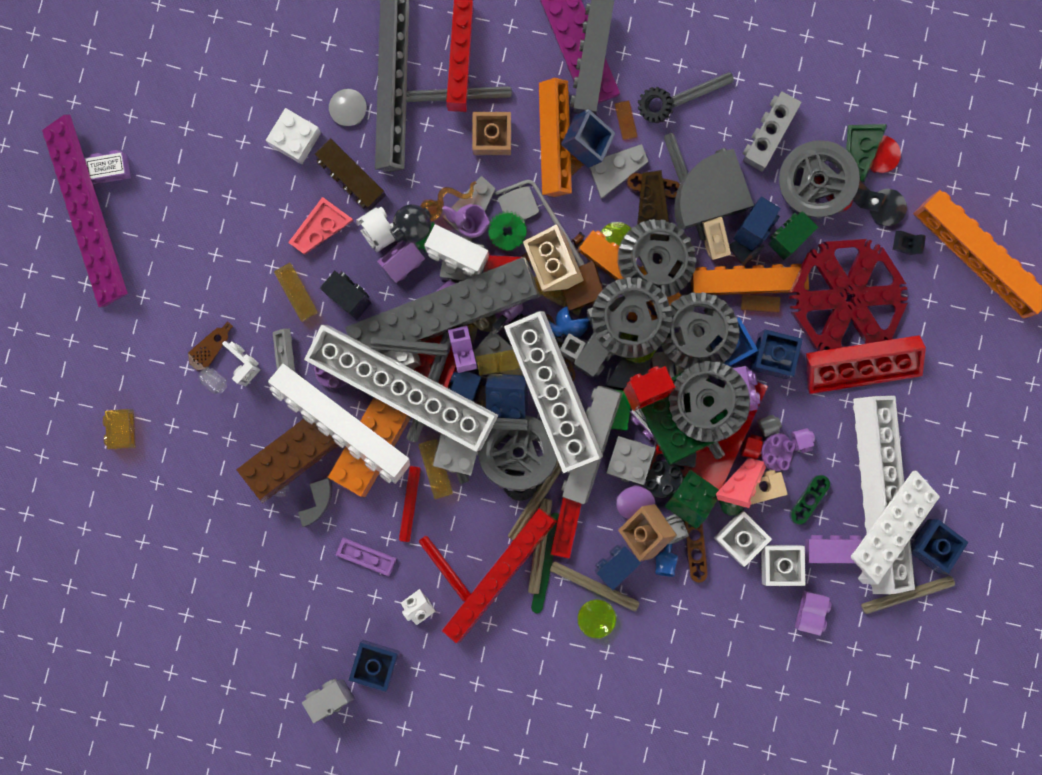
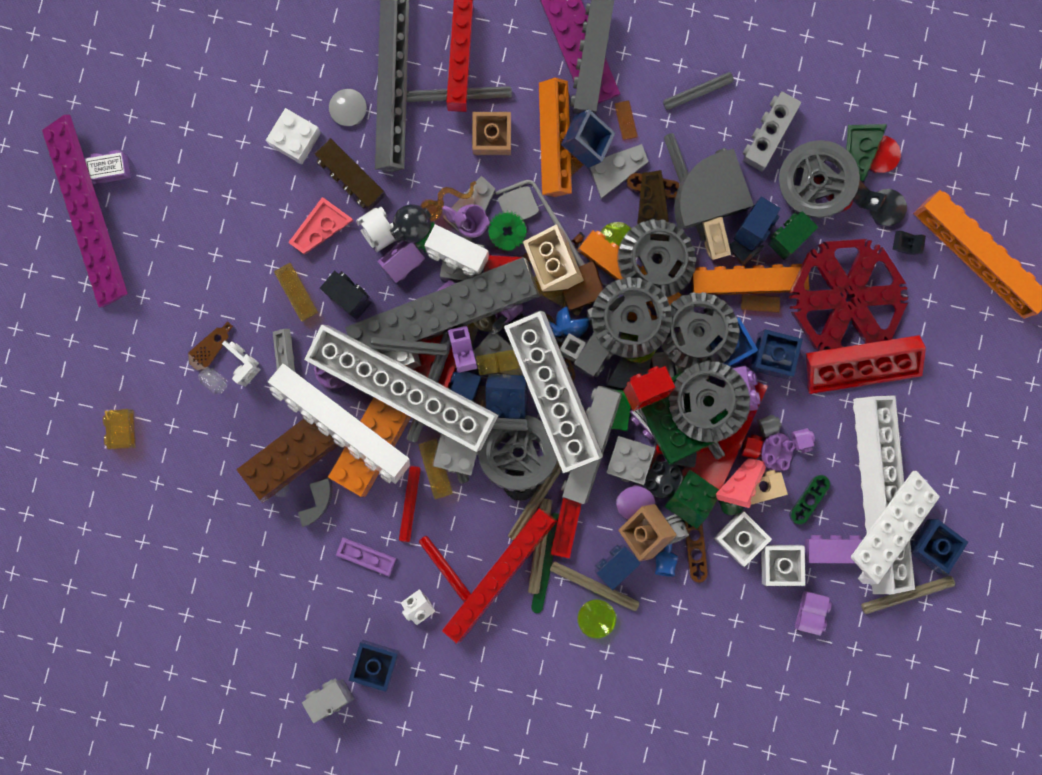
black tyre [638,87,674,123] -> none

